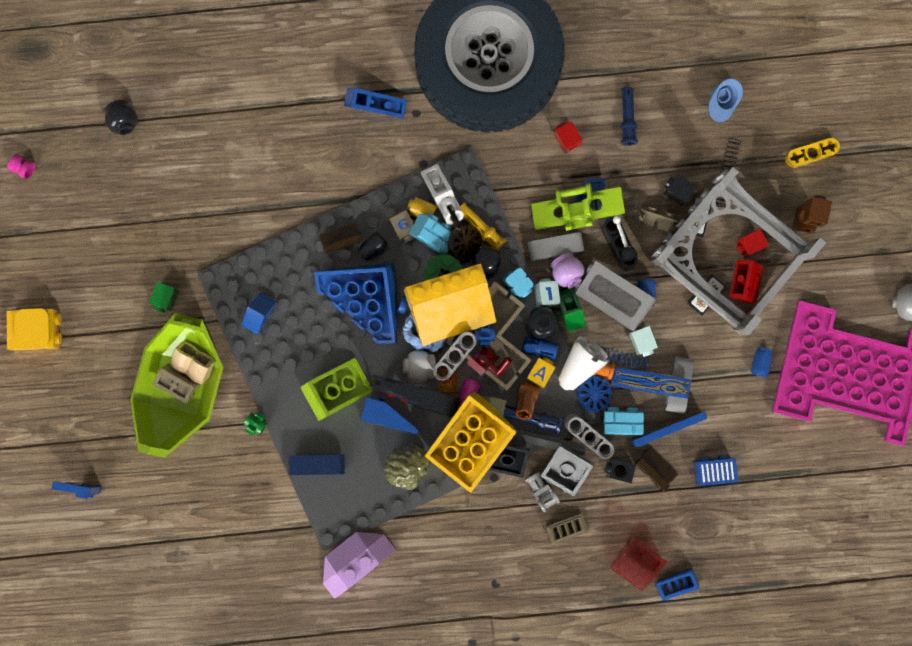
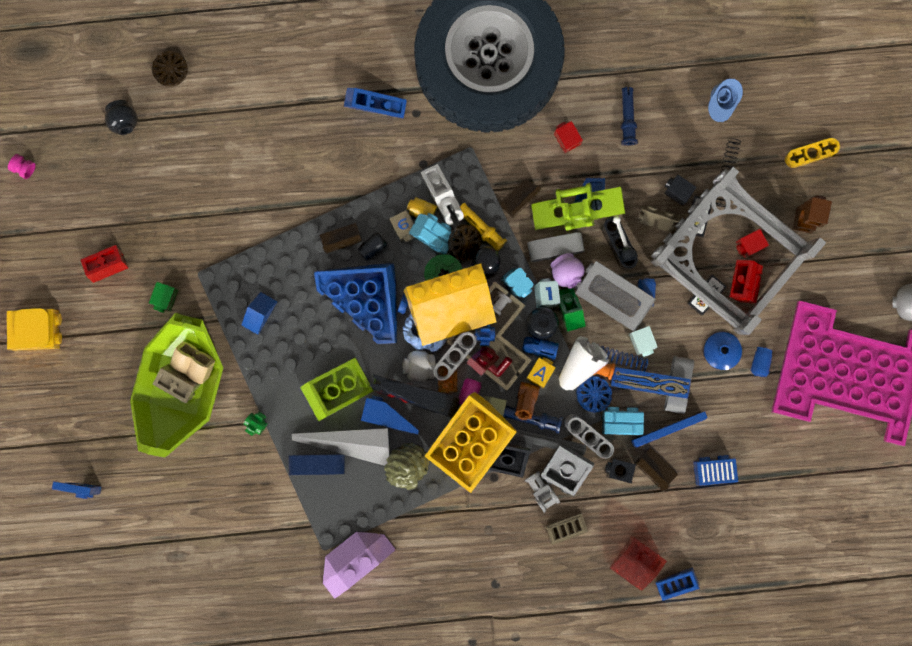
none -> red hinge [80,245,129,283]
none -> dark brown wheel [152,51,188,87]
none -> light grey wedge [292,428,390,466]
none -> light grey bush [492,291,512,316]
none -> dark brown panel [500,178,541,219]
none -> blue dish [704,332,742,370]

